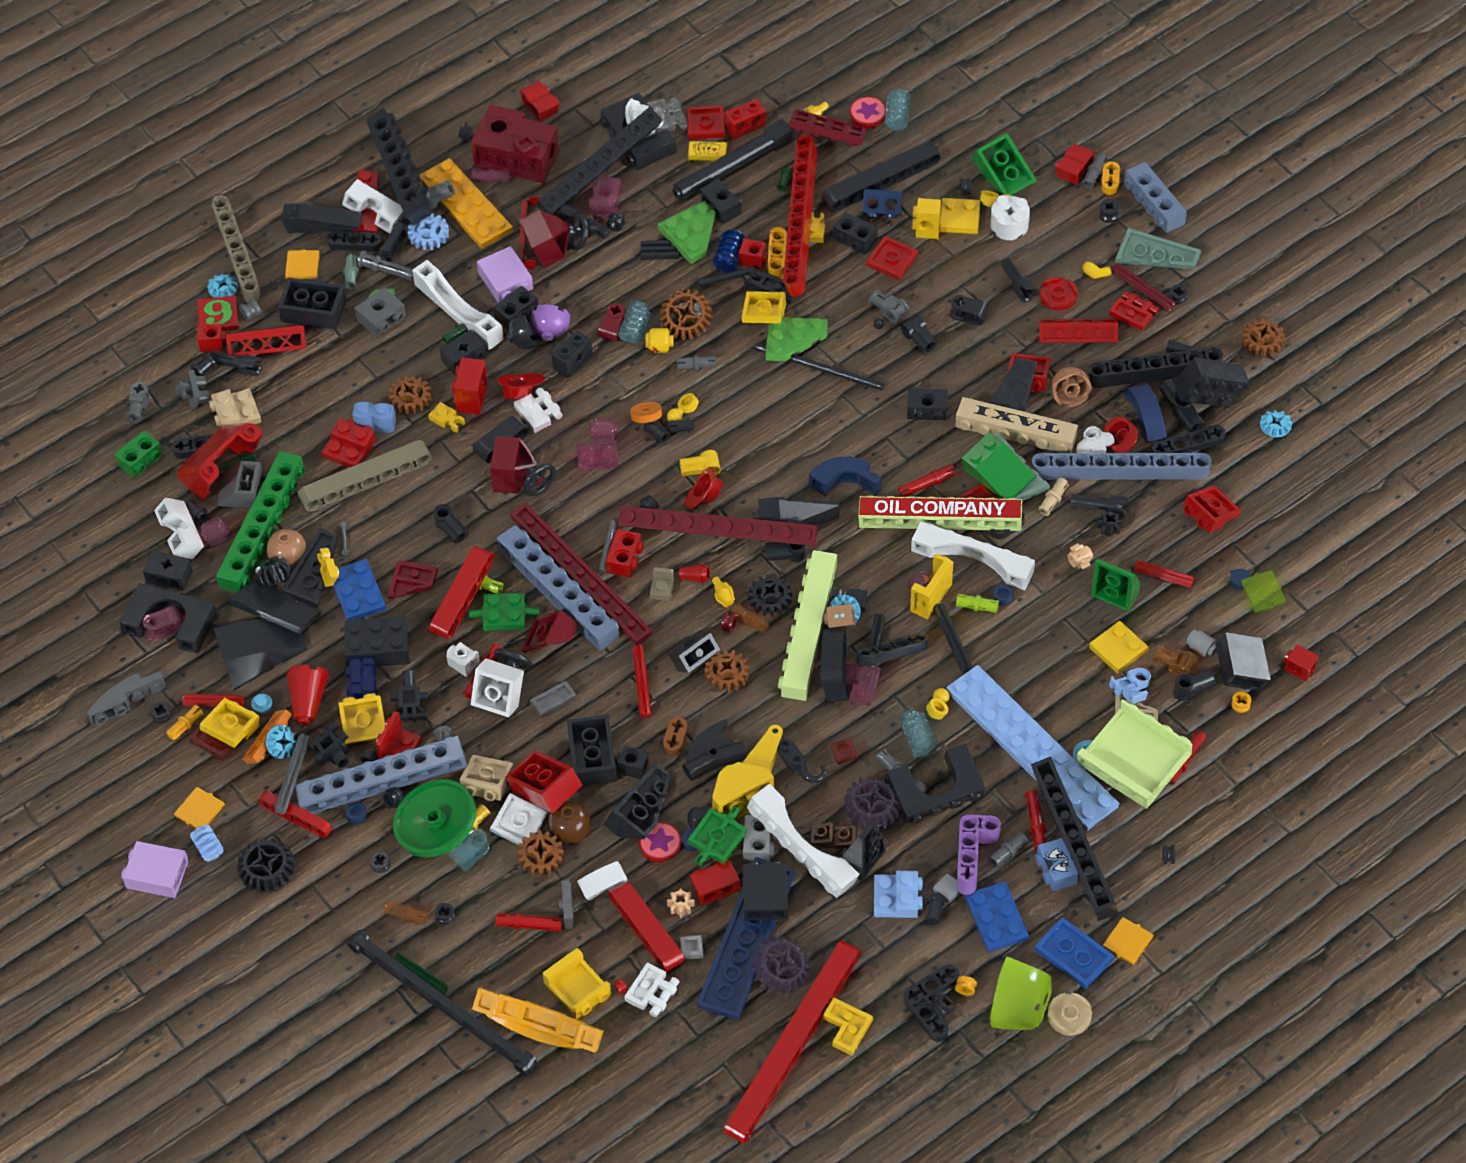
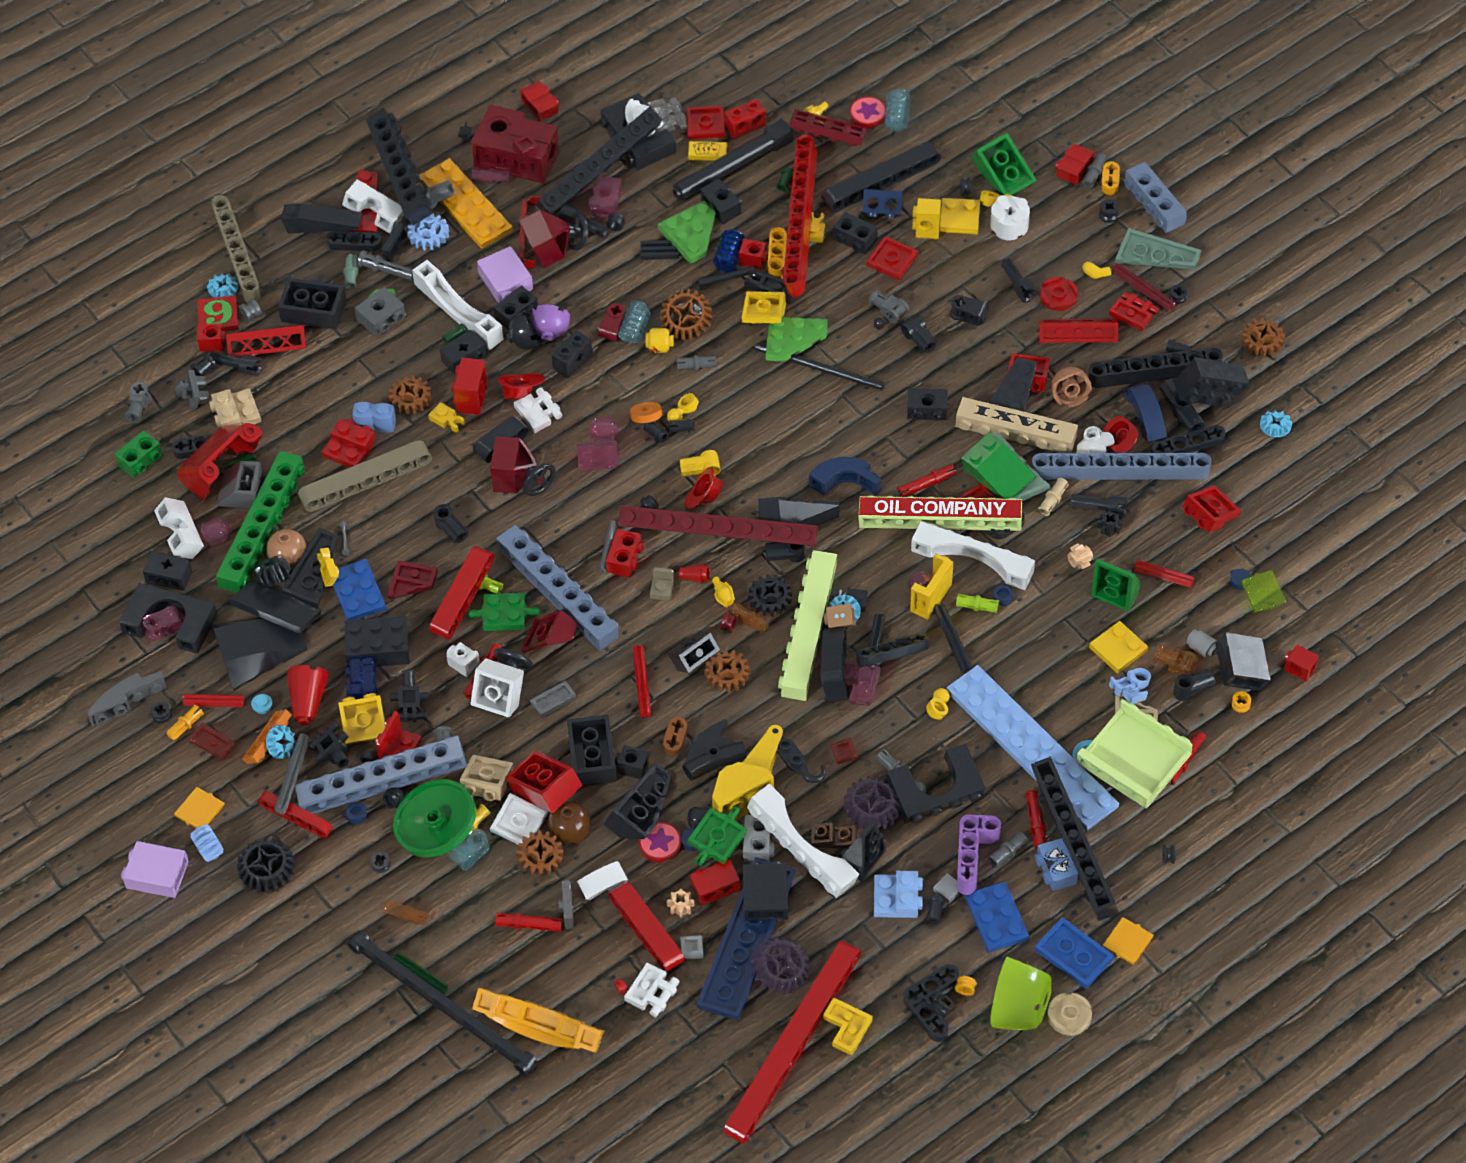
black pin [185,499,208,522] -> none
yellow plate [200,698,259,748] -> none
light orange piece [285,249,320,280] -> none
black bush [435,903,455,925] -> none
dark red plate [510,503,653,645] -> none
yellow panel [543,948,611,1019] -> none
clear light blue piece [899,710,937,757] -> none

